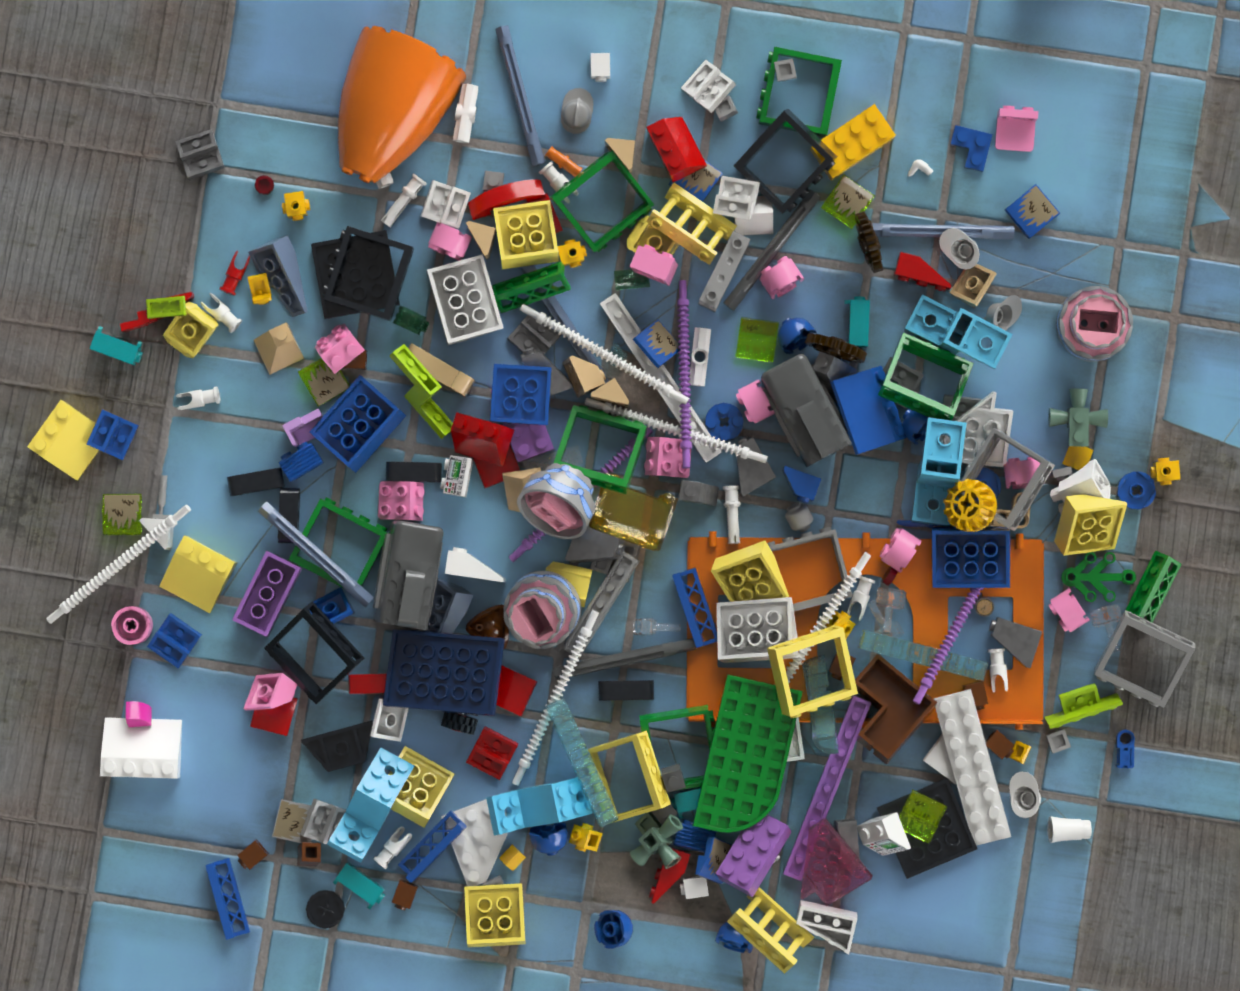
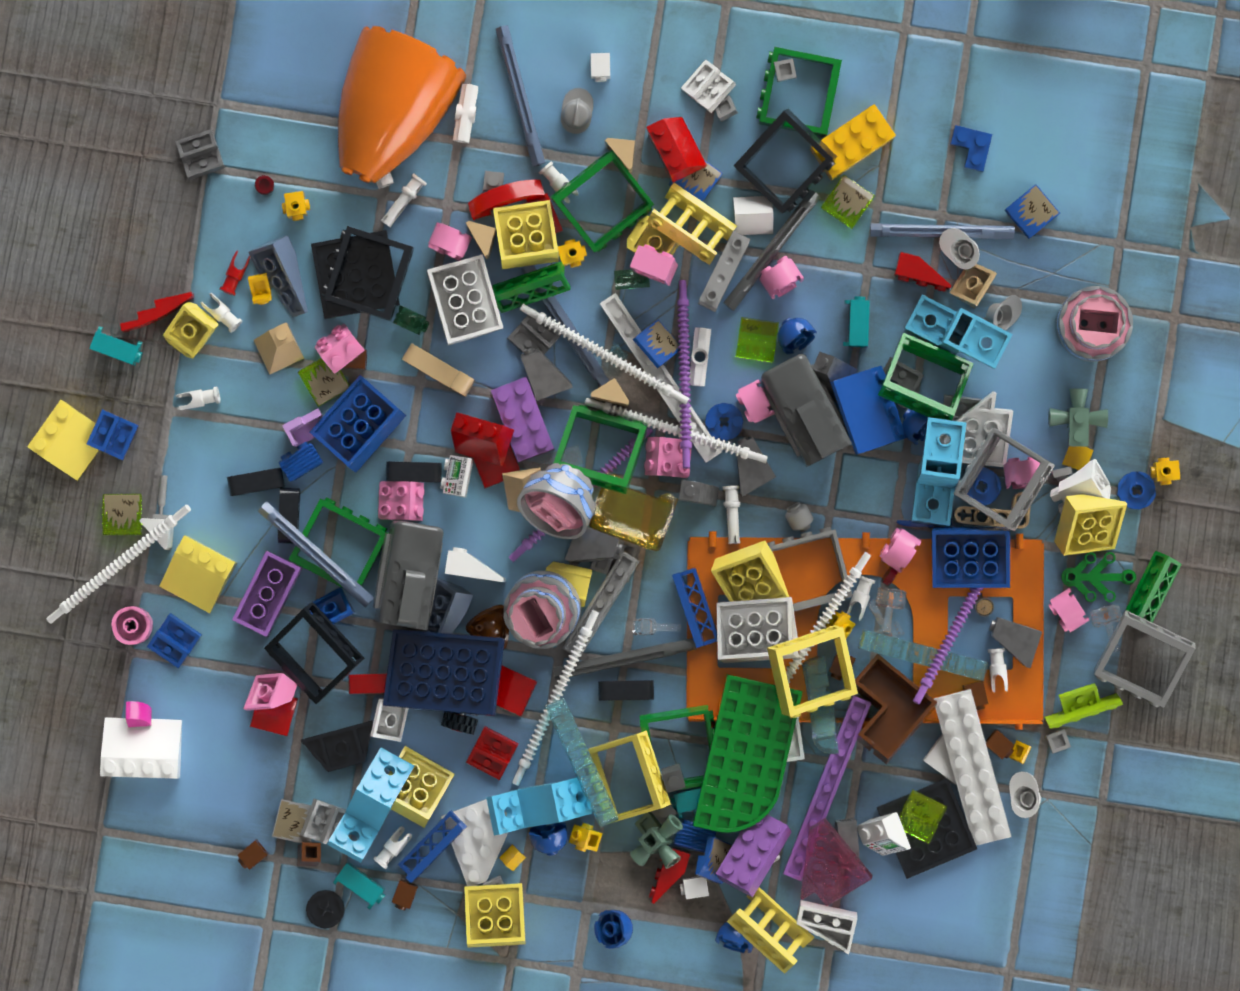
lime plate [146,296,186,319] -> none
blue fence [205,858,250,940] -> none
lime bracket [389,344,453,439] -> none
white slope [420,180,471,229] -> none
blue plate [490,364,552,425] -> none
orange pin [545,146,583,177] -> none
tan slope [562,355,606,398] -> none
white slope [713,176,760,220] -> none
blue slope [782,466,821,504] -> none
dark brown gear [805,333,867,363] -> none
dark brown gear [855,211,883,273] -> none
white animal [908,160,933,177] -> none
yellow gear [943,479,997,532] -> none
bright pink bracket [995,106,1038,152] -> none
white plant [1048,816,1092,843] -> none
blue piece [1115,730,1135,768] -> none

